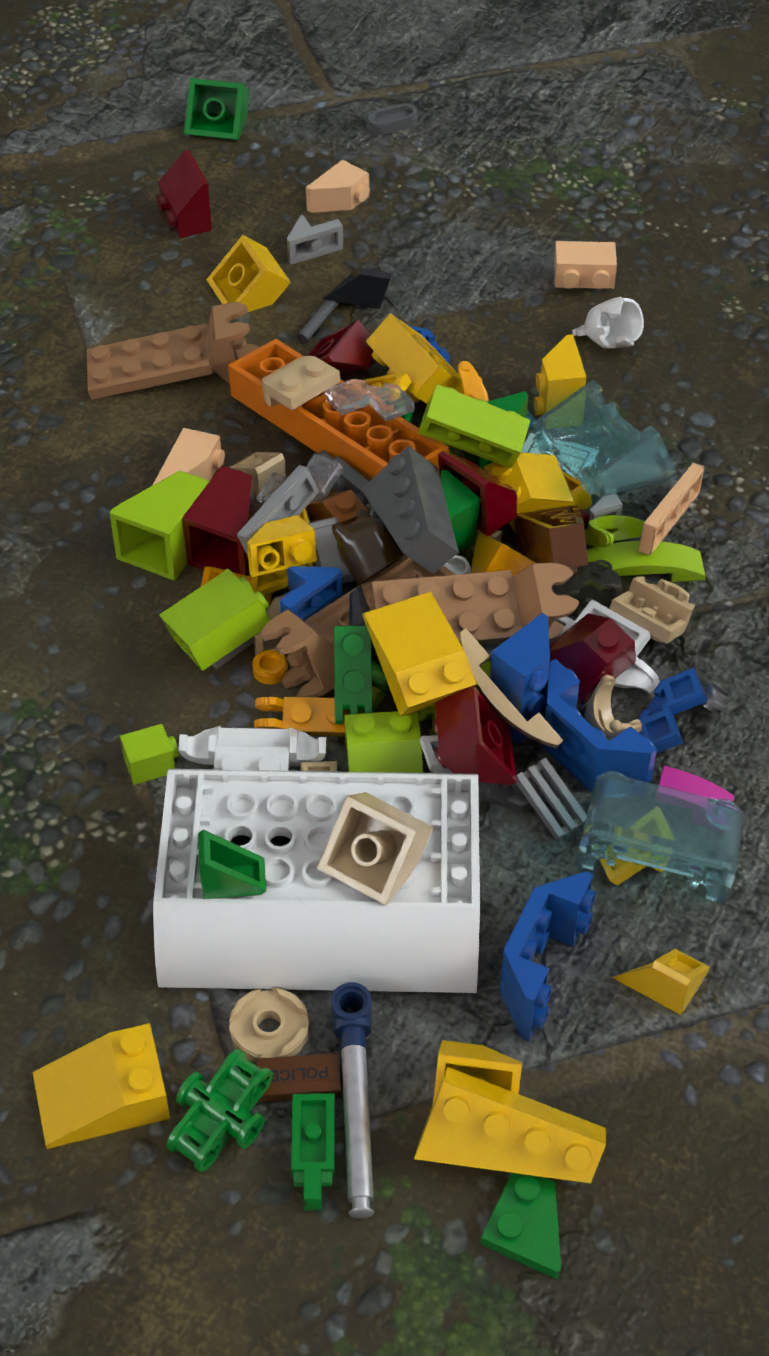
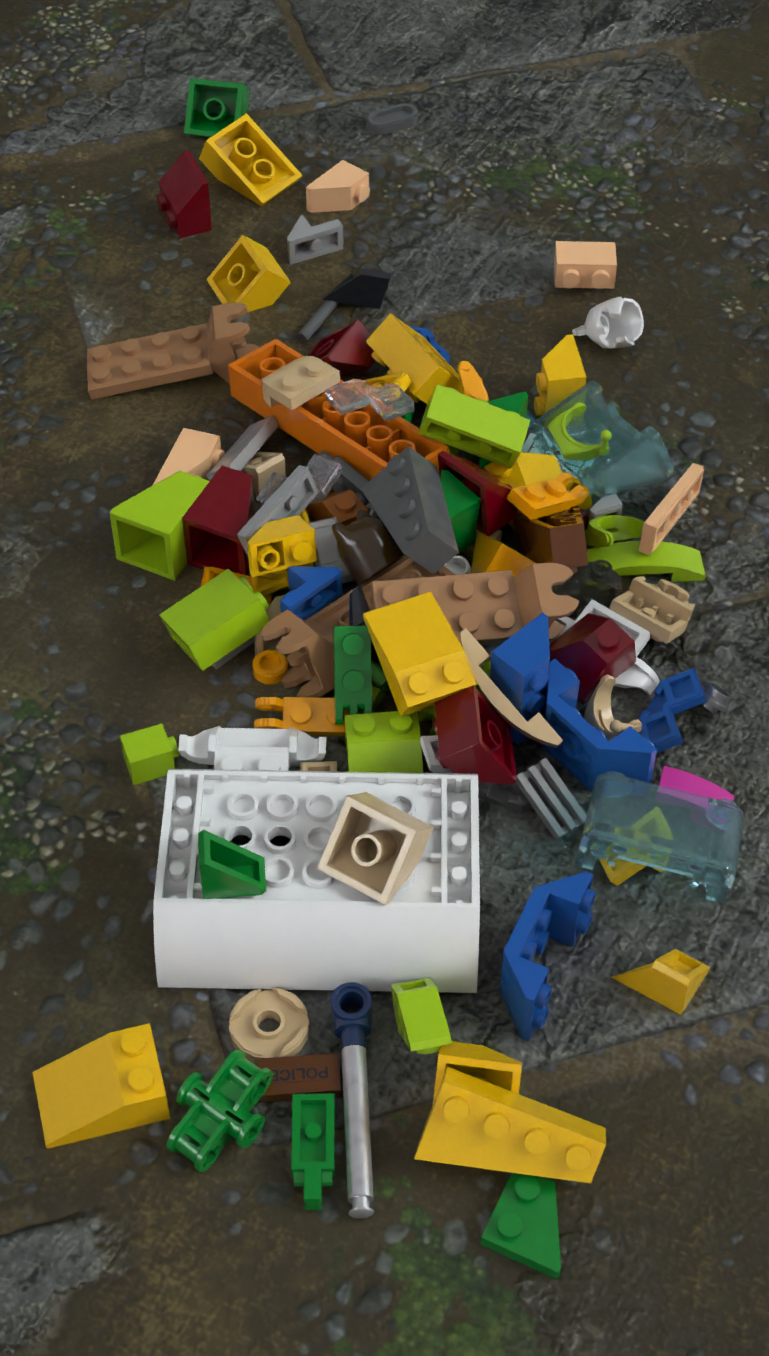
none -> yellow slope [199,113,303,207]
none -> light grey tile [206,415,279,480]
none -> lime slope [390,977,452,1054]
none -> light orange hinge [507,473,590,520]
none -> lime helmet [547,402,612,461]

